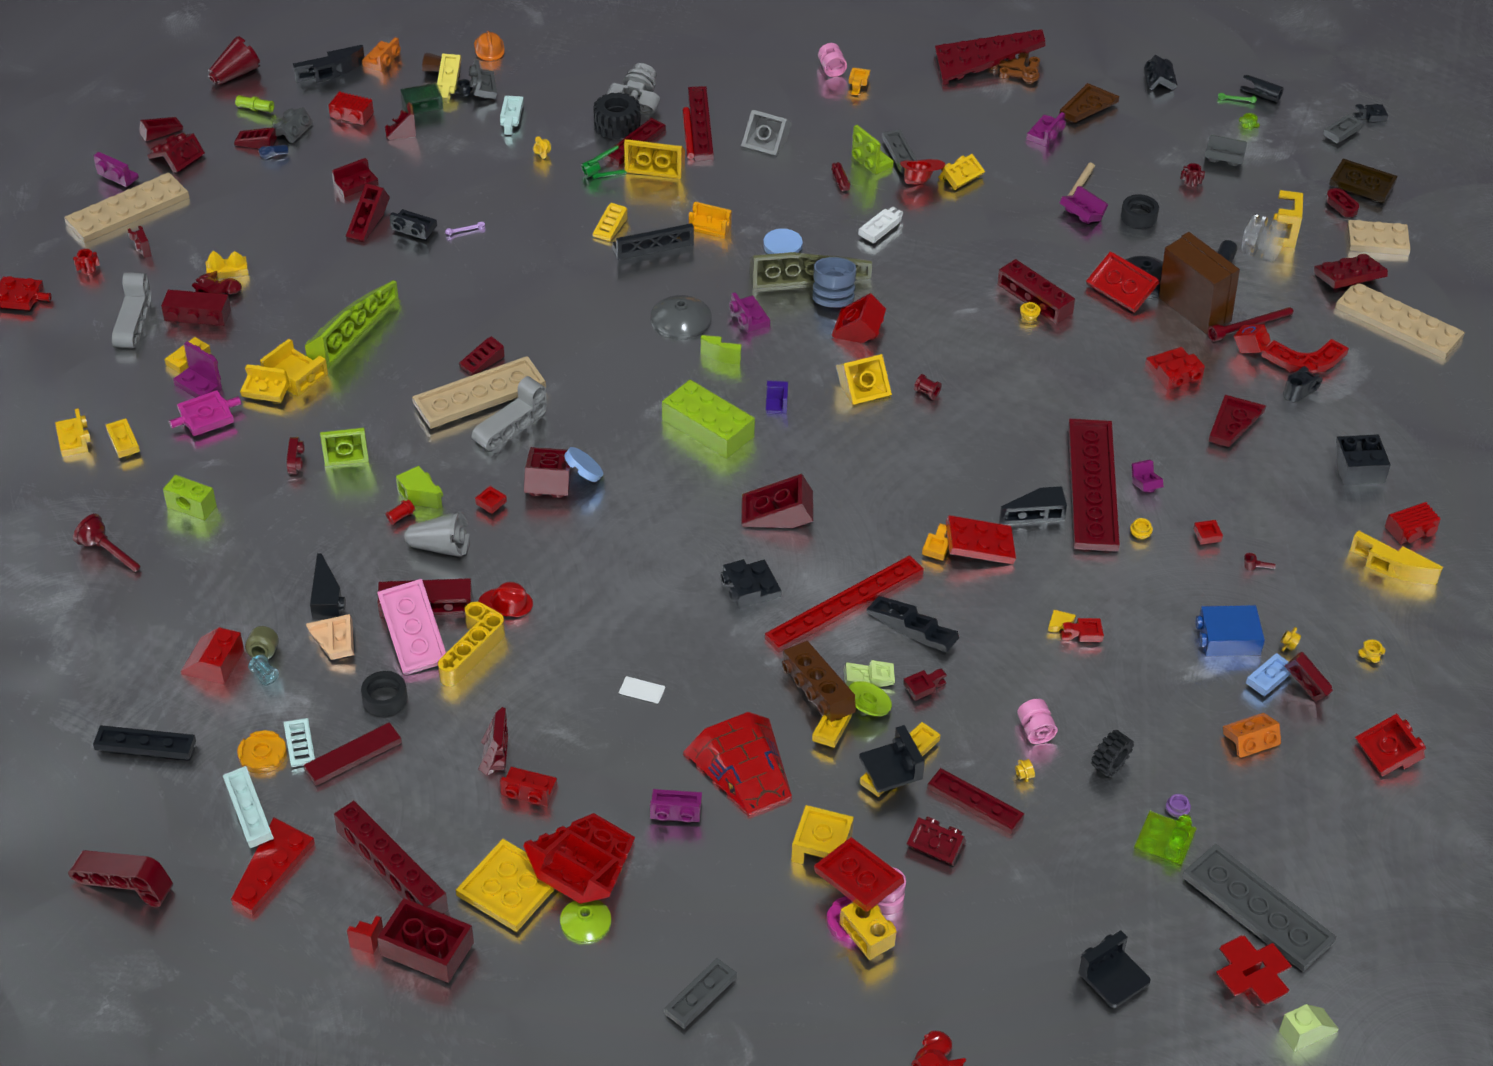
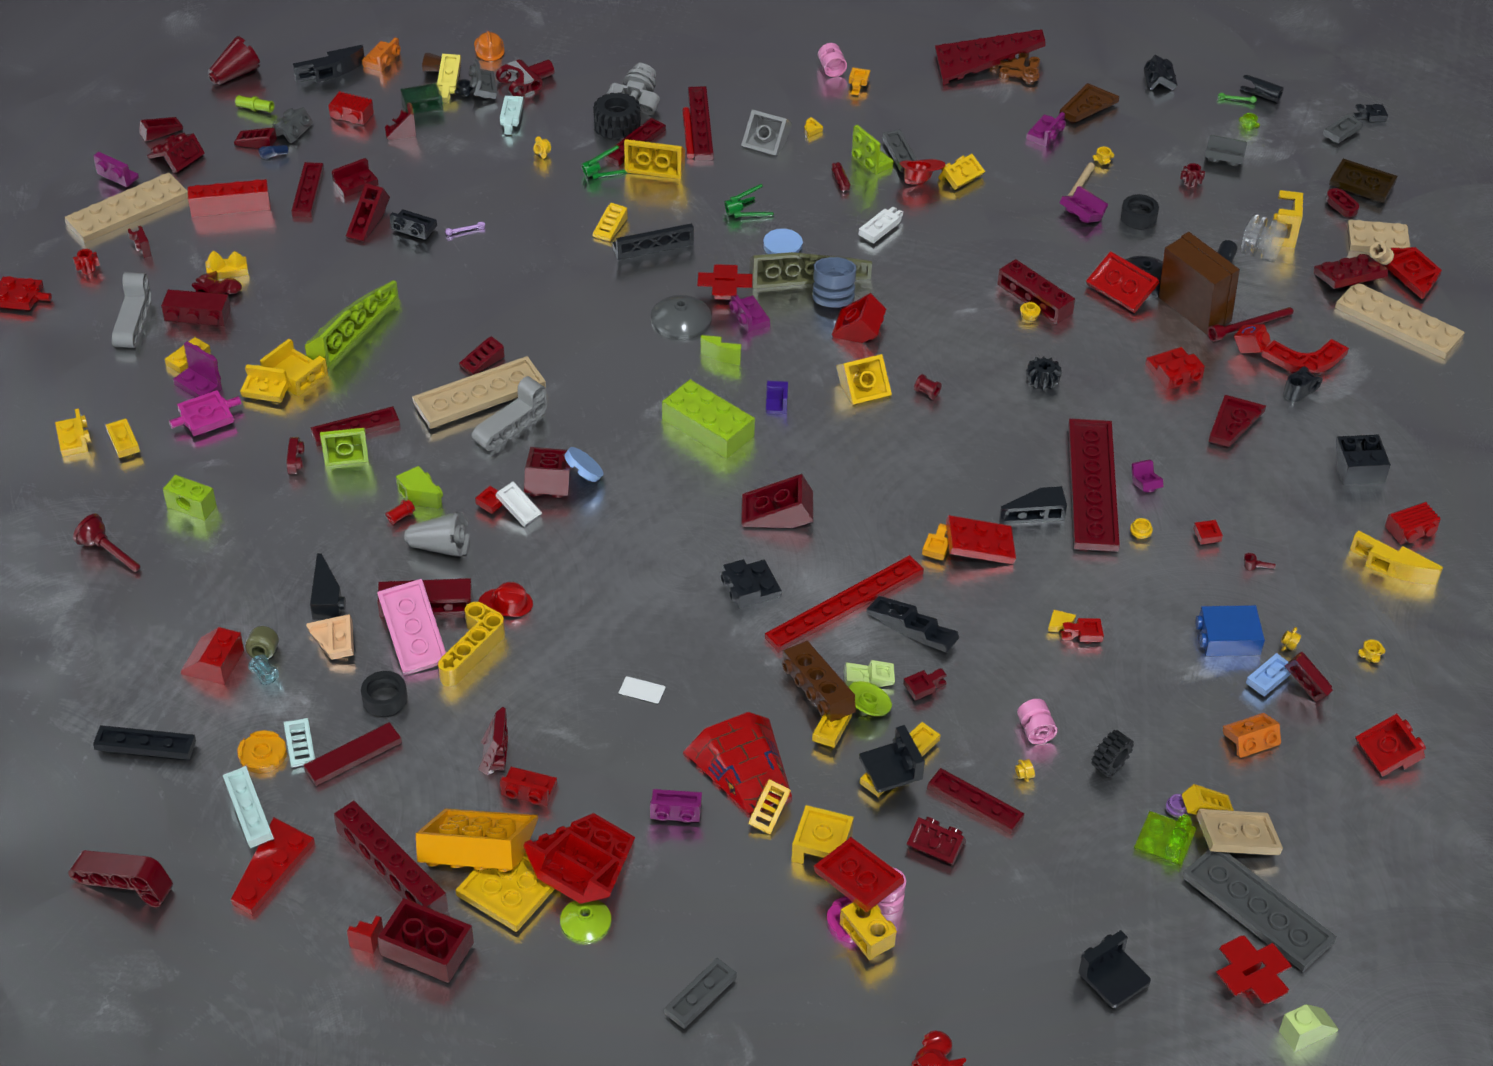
light orange hinge [689,202,732,239] -> none
none -> brick [188,179,271,217]
none -> dark red tile [291,162,324,217]
none -> dark red tile [310,406,400,447]
none -> light orange slope [415,808,538,872]
none -> dark red connector [496,59,555,97]
none -> white tile [496,482,542,528]
none -> red piece [697,264,753,300]
none -> green plant [724,184,774,218]
none -> yellow slope [748,779,791,835]
none -> yellow tile [804,117,823,138]
none -> black gear [1026,356,1062,390]
none -> yellow plate [1092,146,1114,164]
none -> yellow slope [1182,784,1234,815]
none -> tan plate [1196,809,1283,855]
none -> tan bush [1369,241,1394,265]
none -> red wing [1383,247,1442,299]

